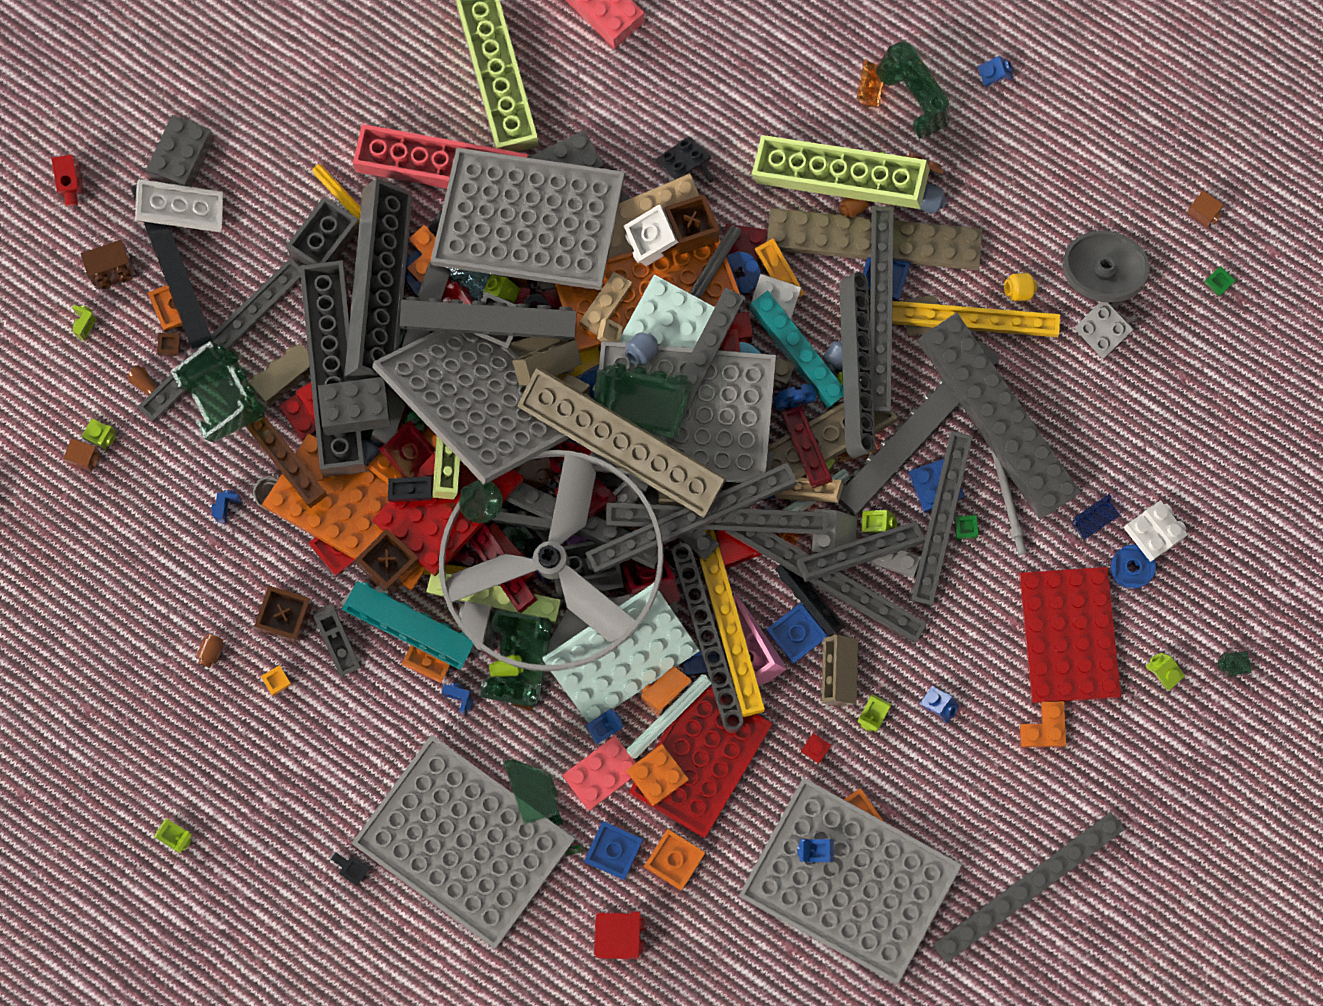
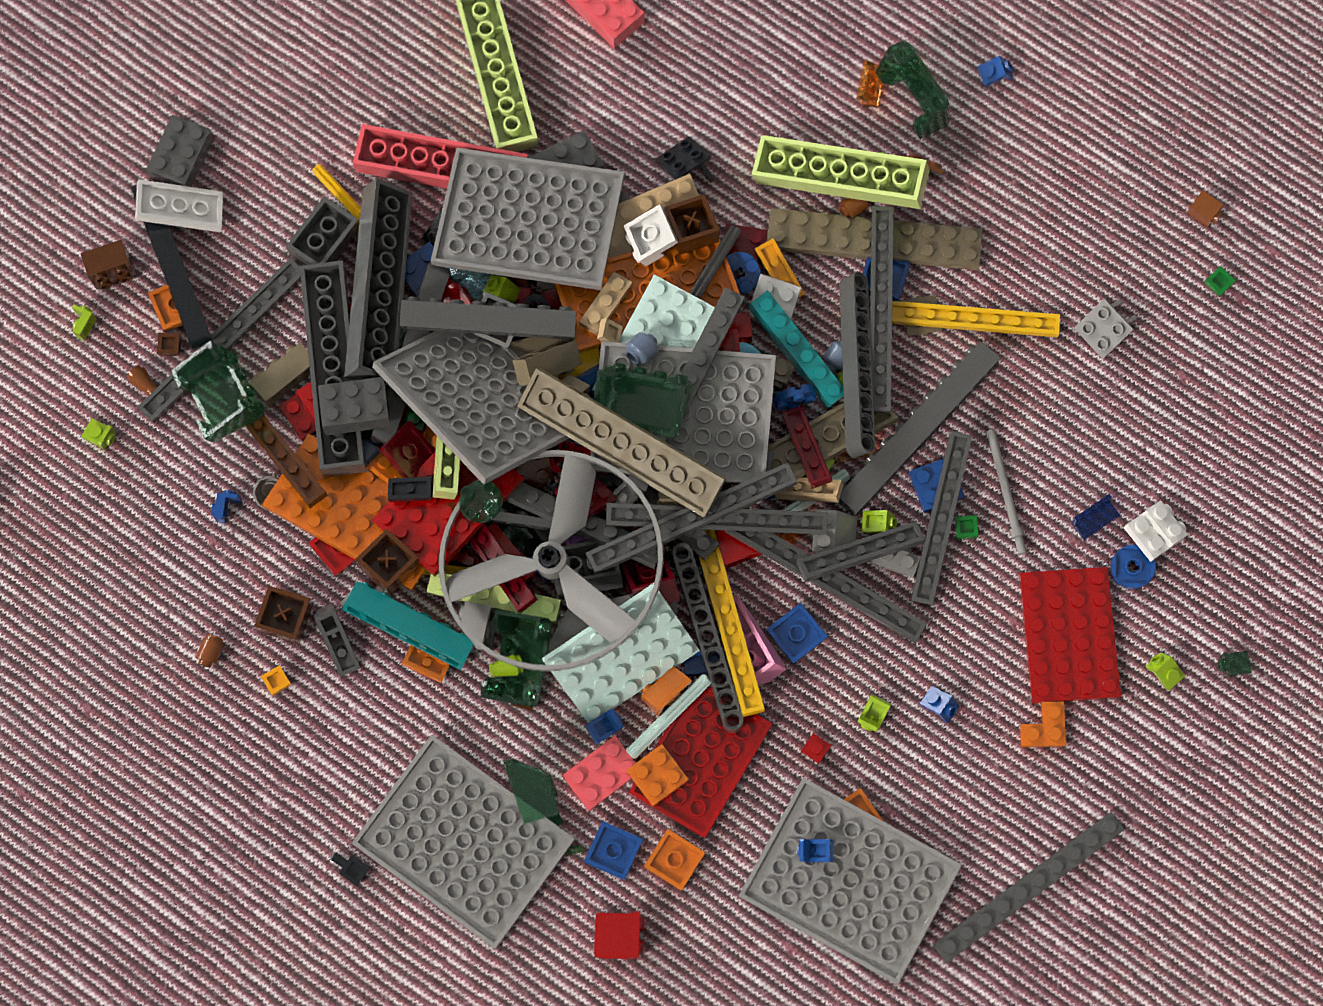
red torso [51,155,83,207] -> none
dark orange brick [63,438,100,472] -> none
lime bracket [153,818,192,853] -> none
orange plate [407,225,436,284] -> none
blue bracket [442,683,474,715] -> none
black plate [775,565,846,637] -> none
dark tan brick [822,635,858,707] -> none
dark grey brick [917,313,1081,520] -> none
sand blue head [919,183,946,214] -> none
yellow head [1004,273,1038,301] -> none
dark grey dish [1063,231,1150,303] -> none

